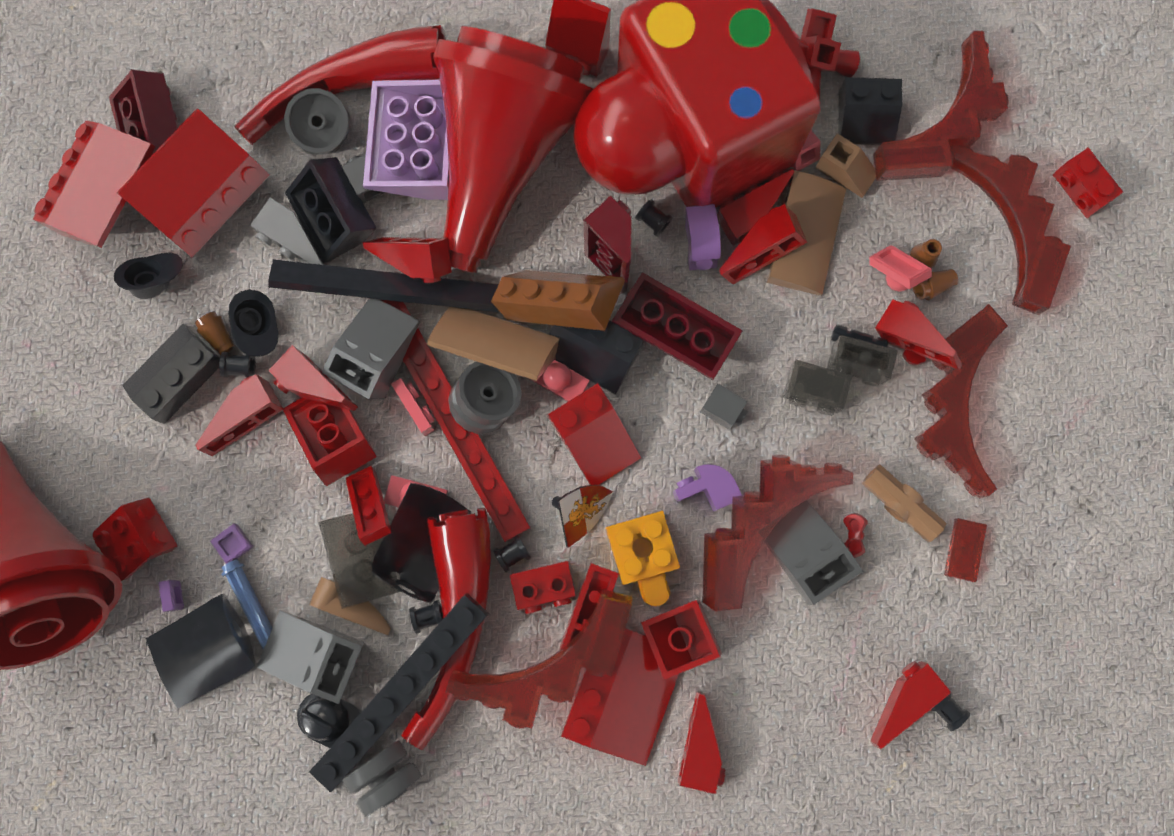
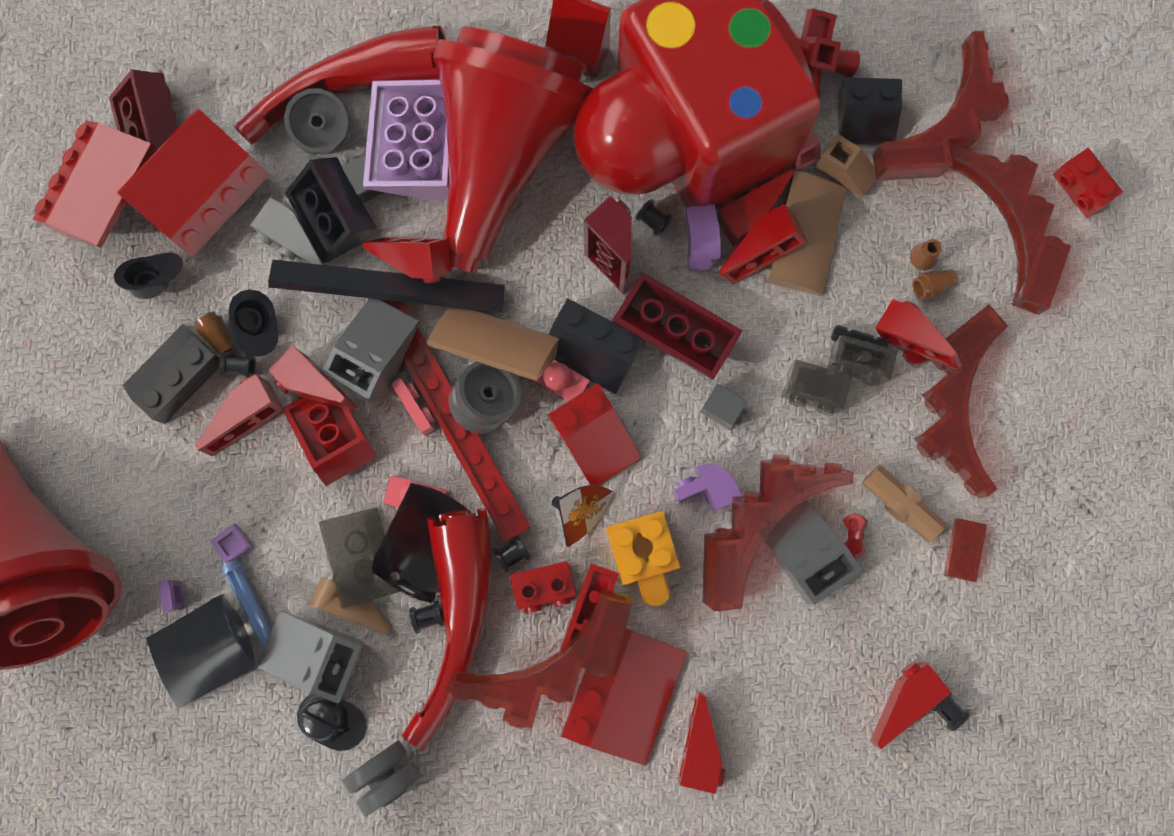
red bracket [92,497,178,581] -> none
black plate [309,593,489,793] -> none
red plate [345,465,392,546] -> none
dark orange slope [491,270,625,331] -> none
red slope [641,599,722,680] -> none
coral tile [869,245,932,292] -> none

